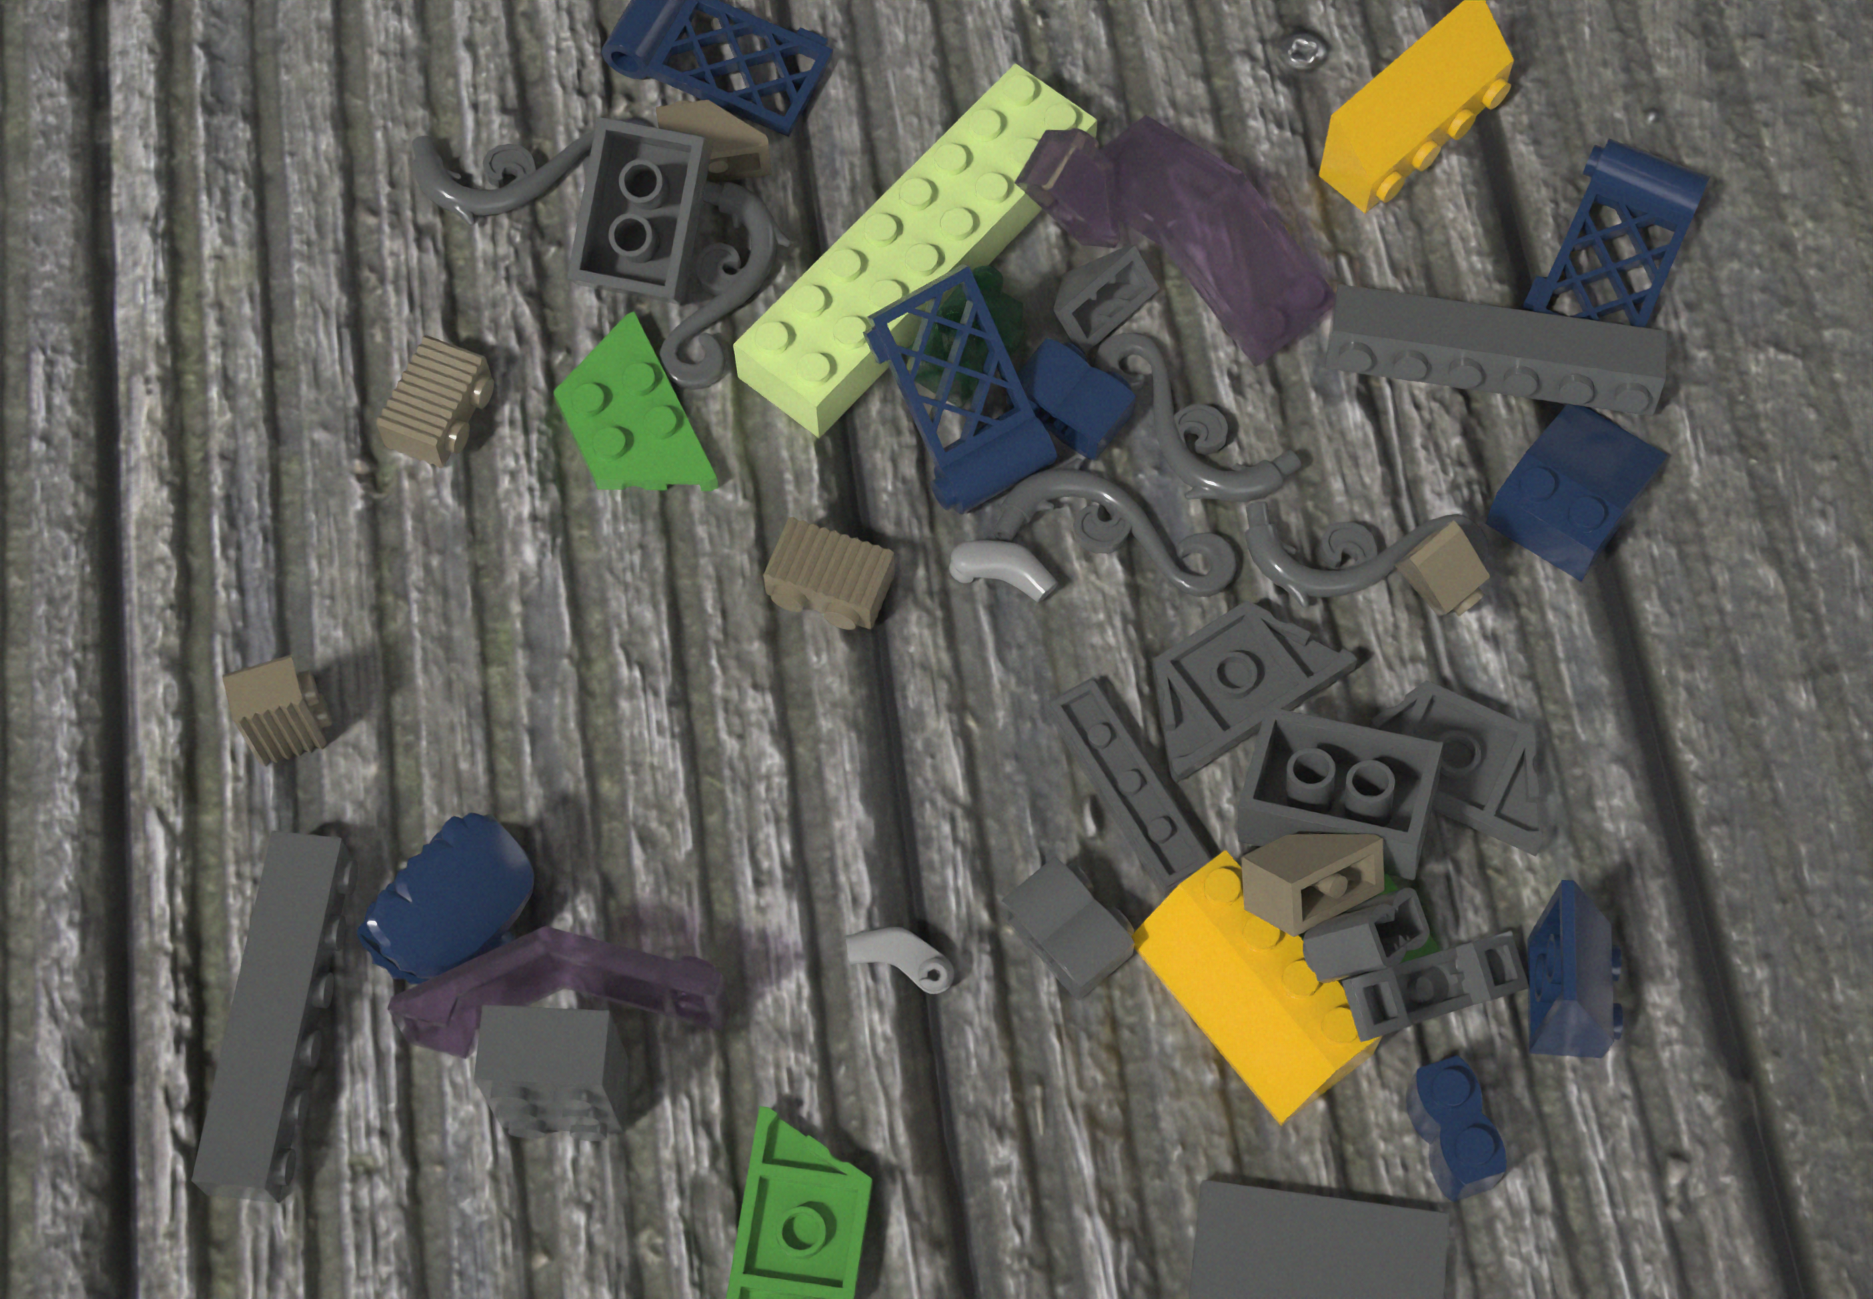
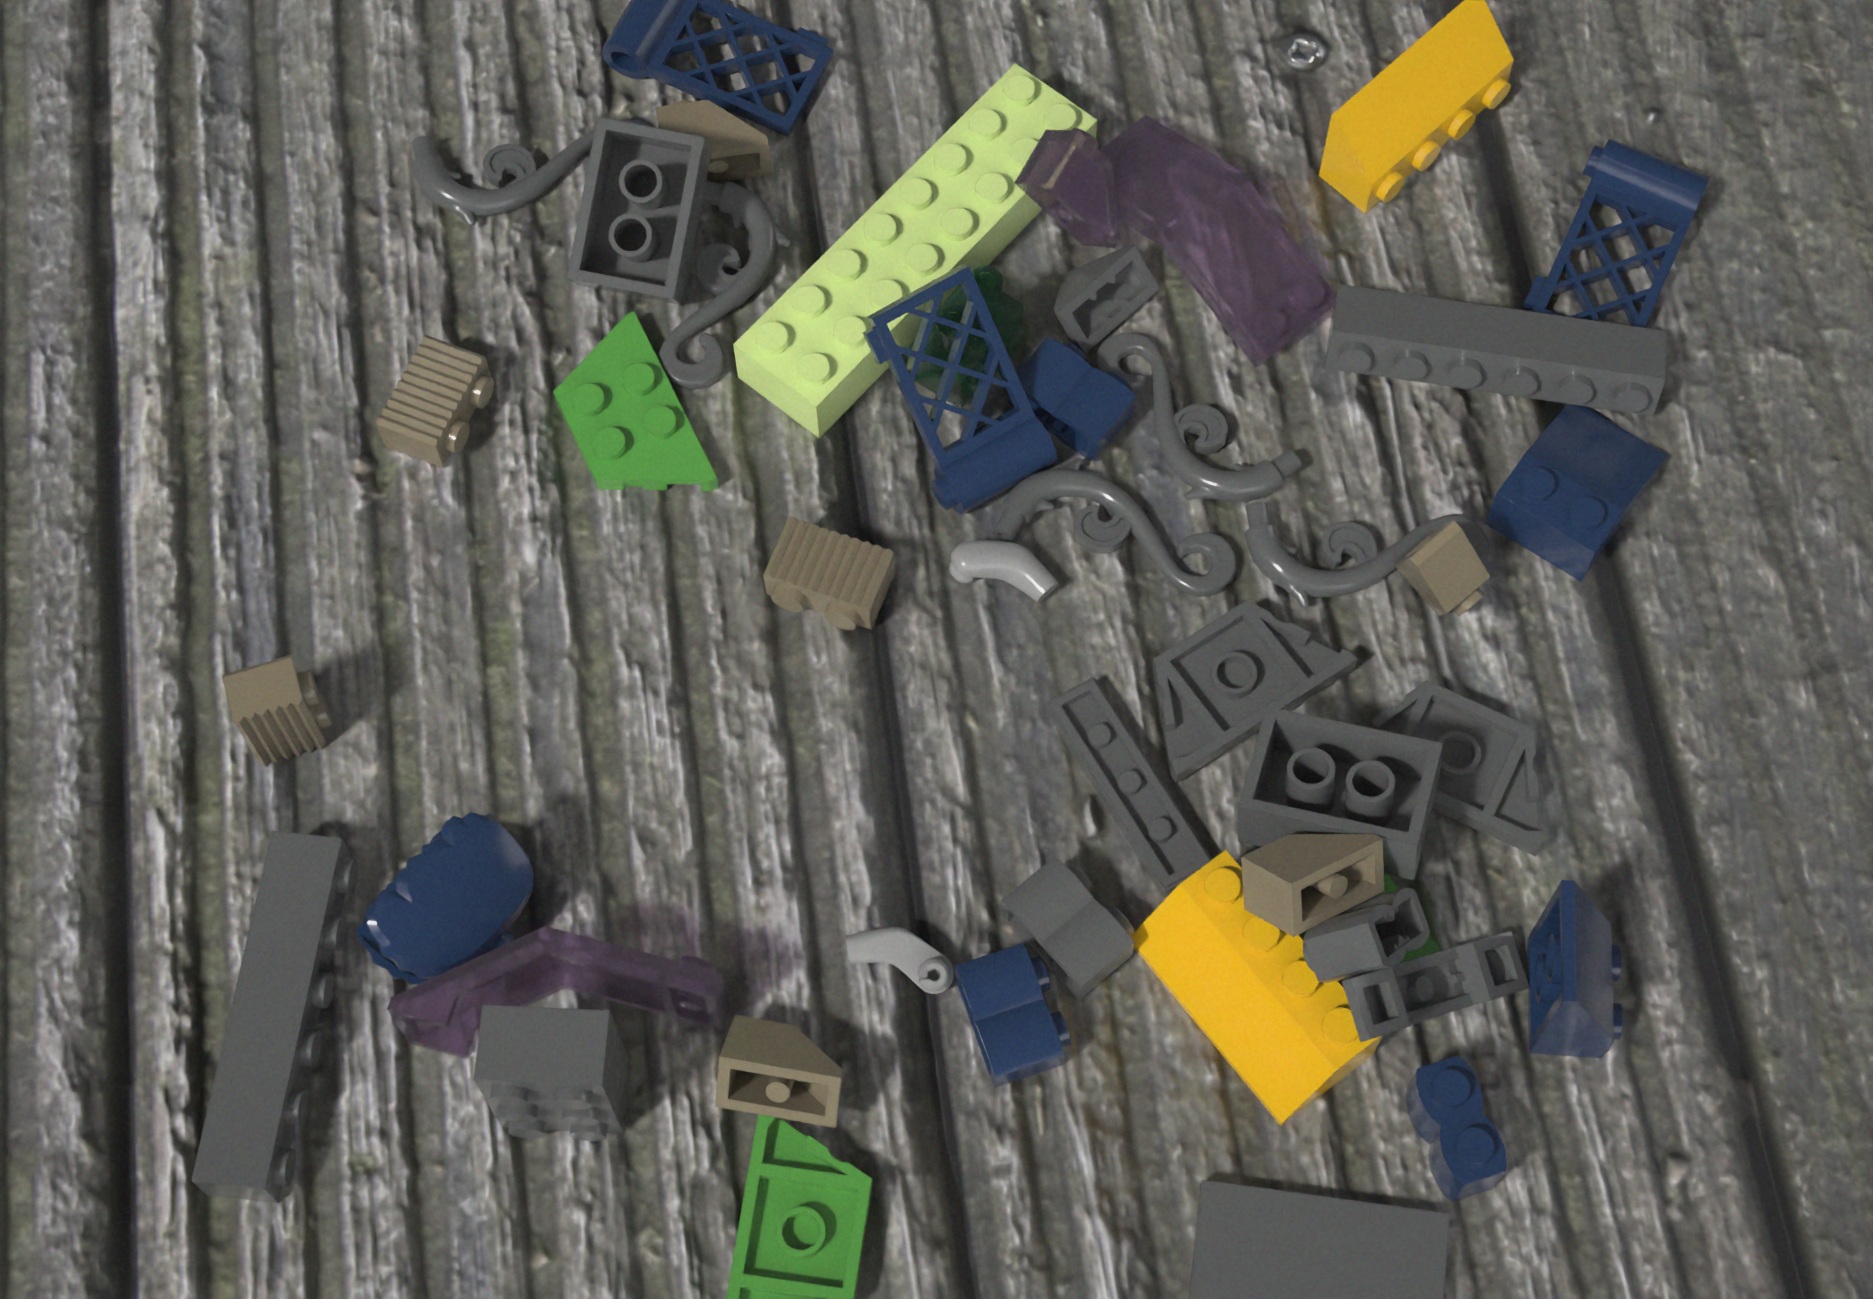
none -> dark tan slope [715,1015,843,1128]
none -> dark blue brick [955,943,1071,1088]

